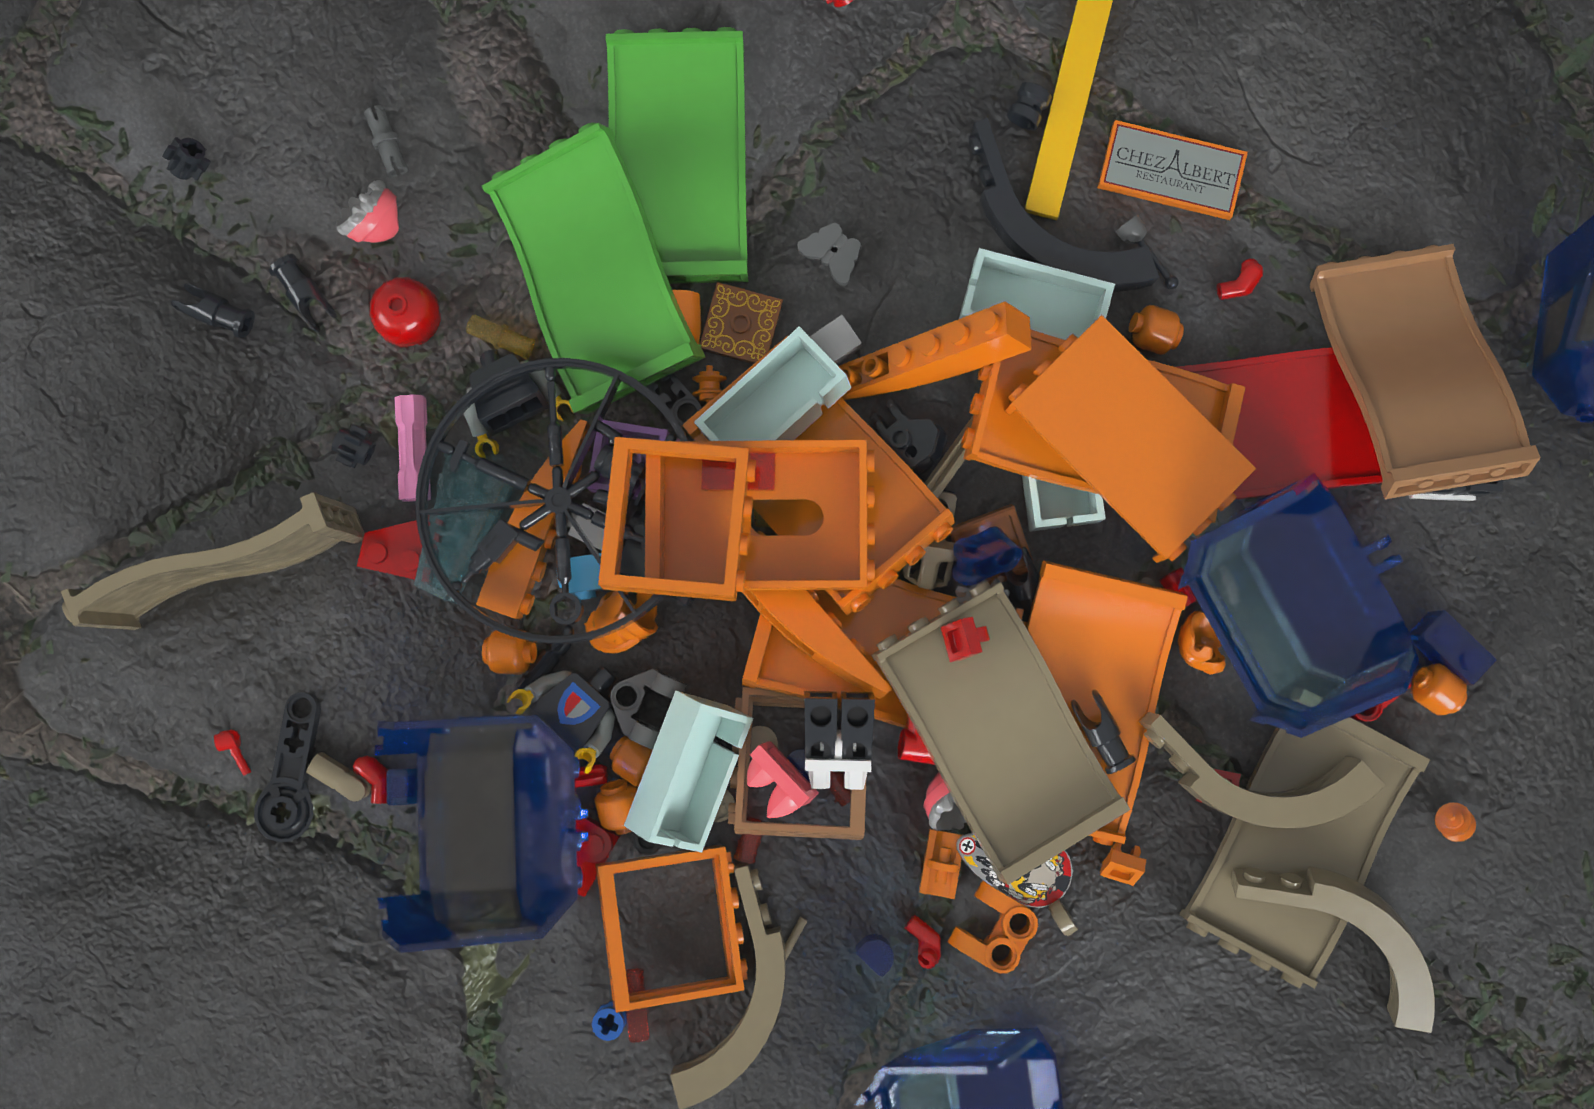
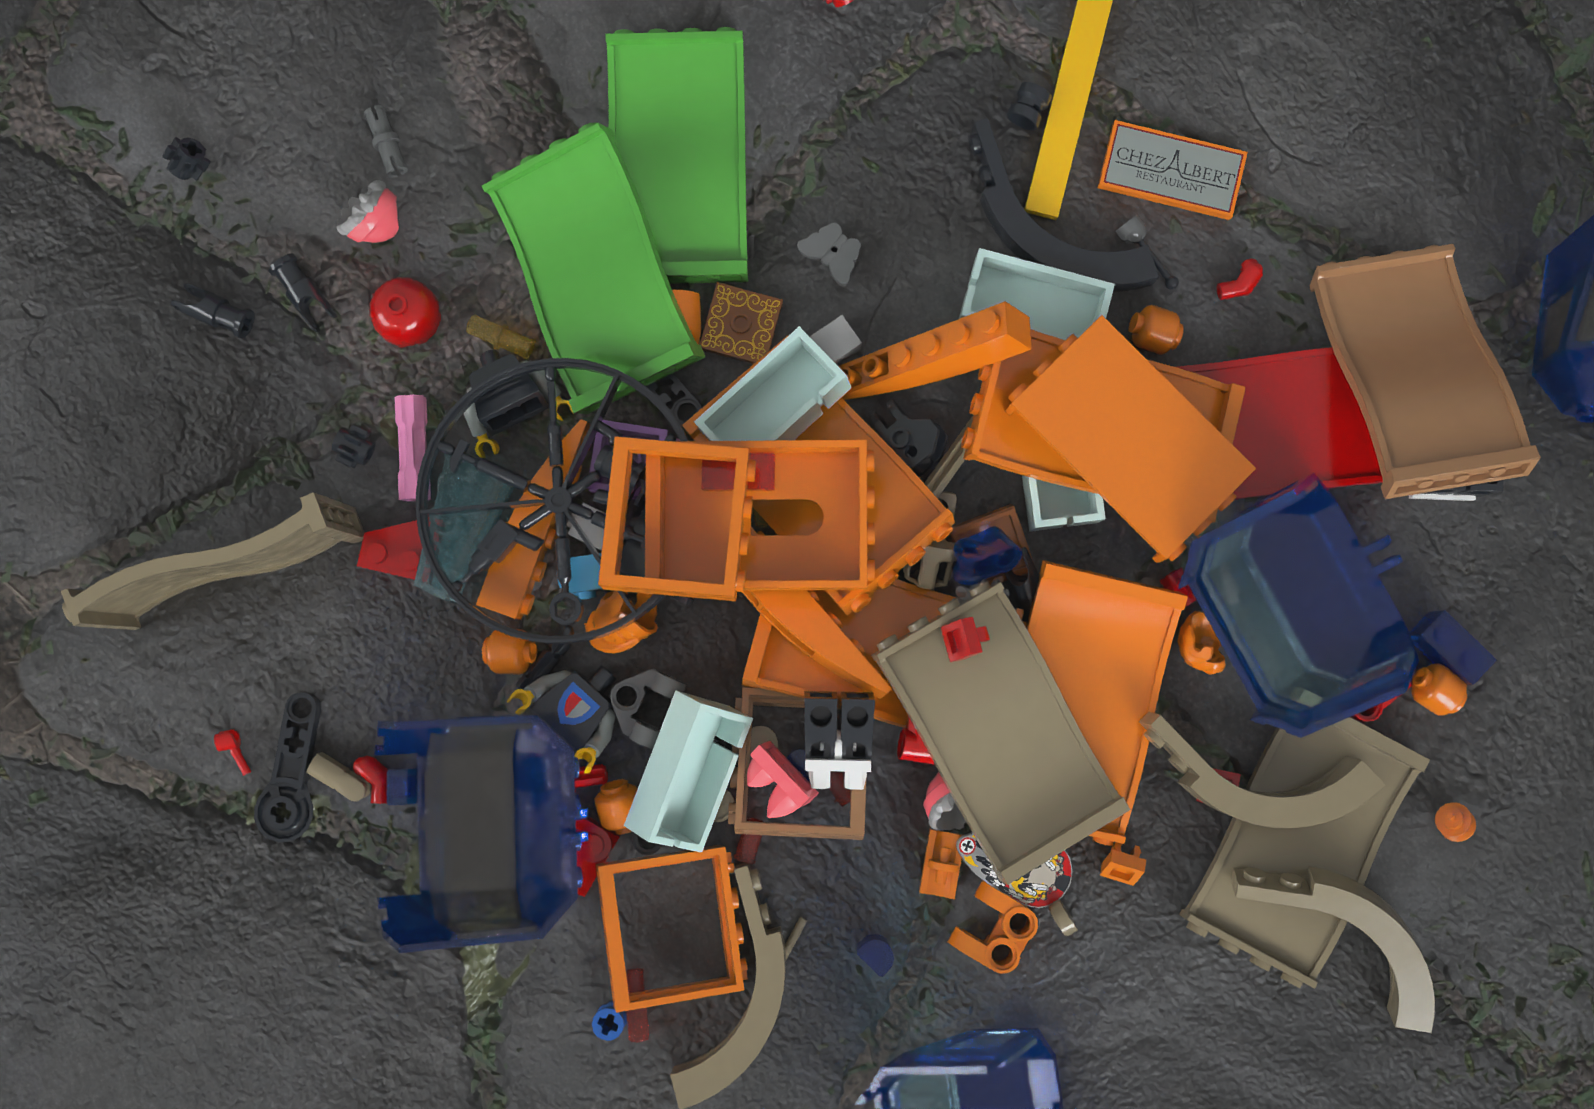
orange head [610,736,653,787] -> none
orange wheel [692,365,727,404] -> none
red arm [904,914,941,969] -> none
black piece [1071,690,1136,774] -> none

